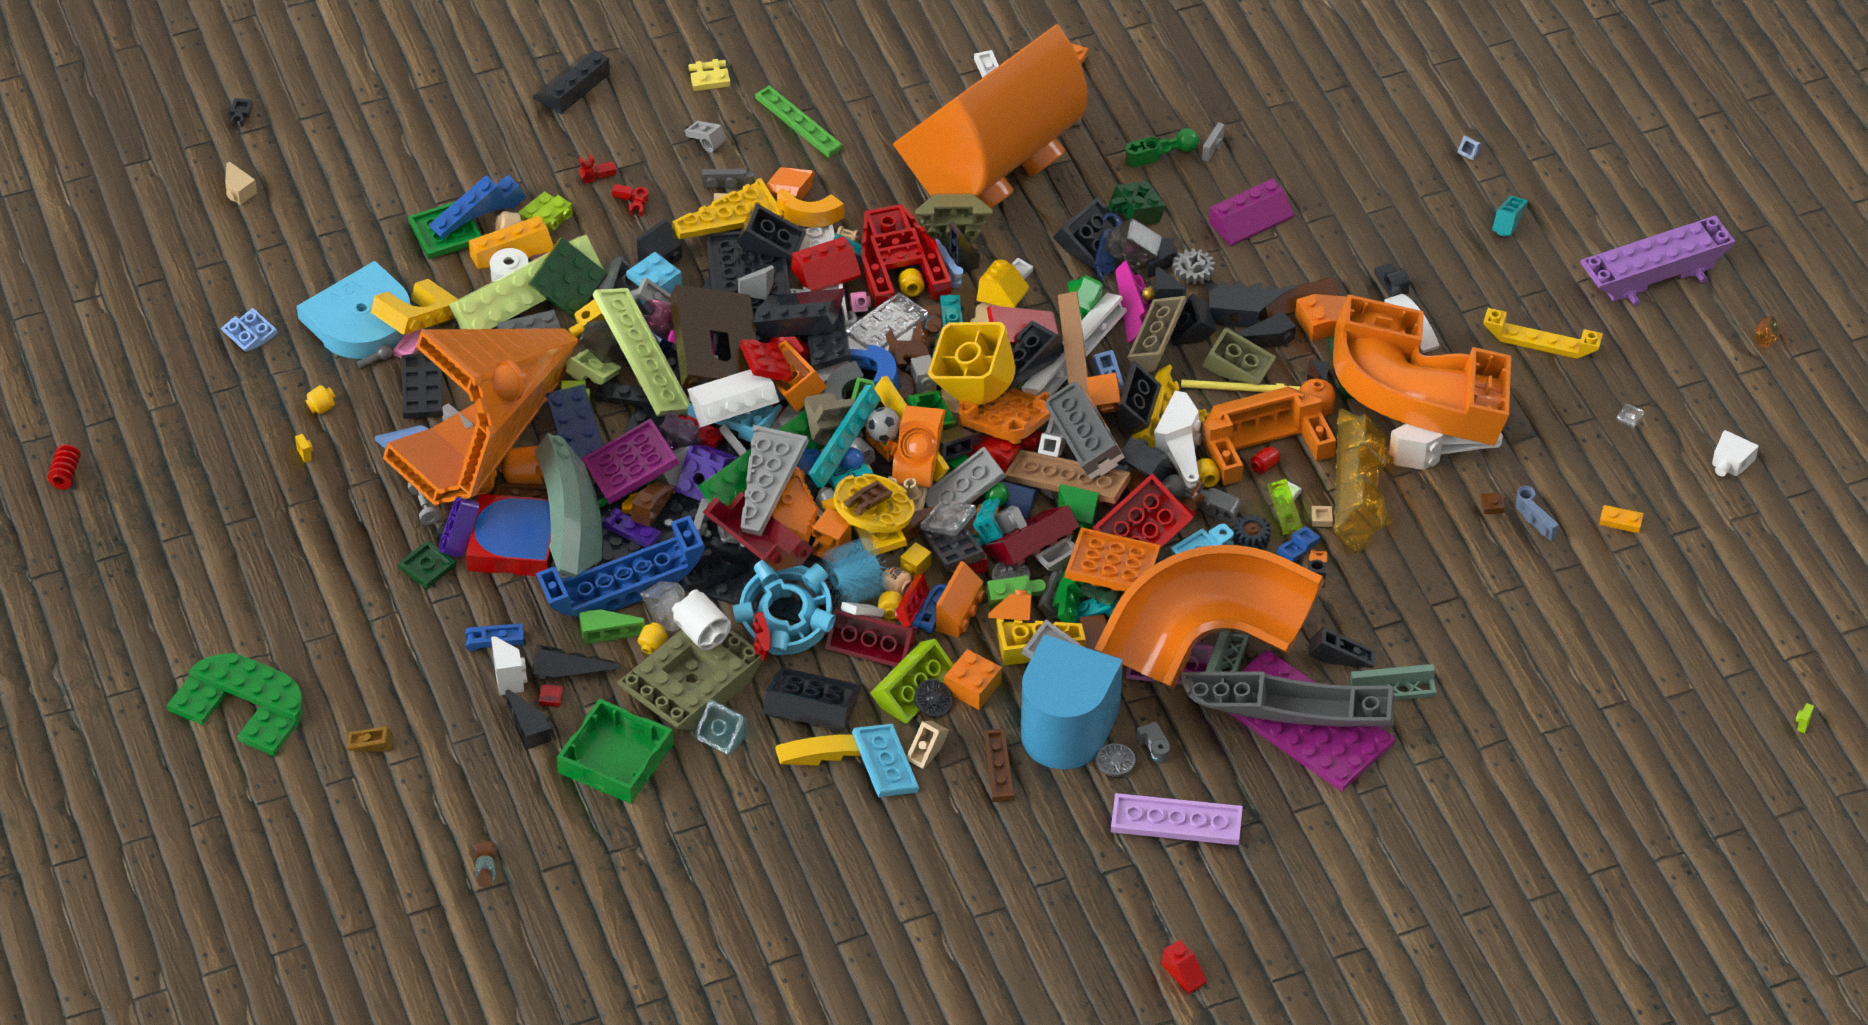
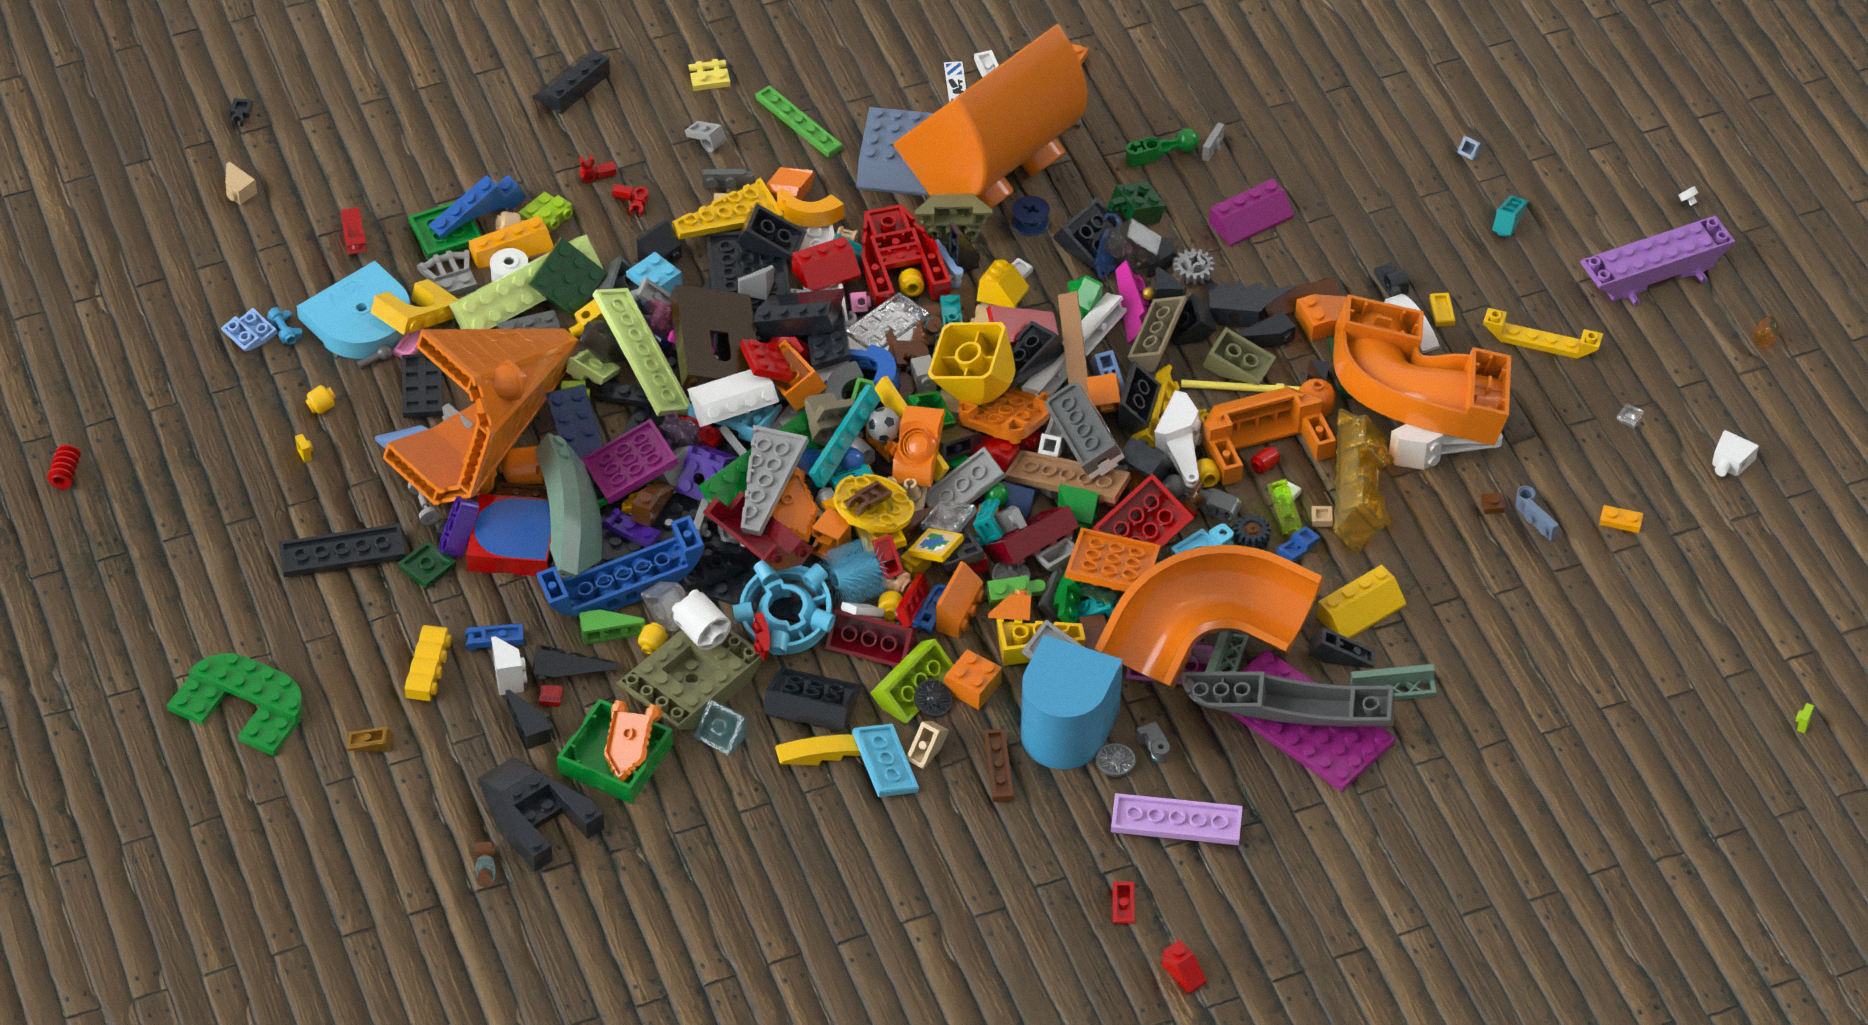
leg [1308,550,1327,588] -> none
none -> dark azure piece [267,307,303,345]
none -> black plate [278,523,406,577]
none -> red arch [340,207,367,254]
none -> yellow brick [405,625,452,701]
none -> light grey plate [417,250,478,296]
none -> black wedge [478,757,605,872]
none -> shield [604,700,663,782]
none -> sand blue slope [856,107,934,196]
none -> red slope [871,534,904,580]
none -> tile [908,528,964,562]
none -> white sticker [944,61,966,102]
none -> dark blue piece [1012,196,1050,236]
none -> red slope [1112,881,1135,924]
none -> yellow slope [1316,565,1406,639]
none -> yellow tile [1429,293,1455,327]
none -> white tile [1678,186,1699,206]

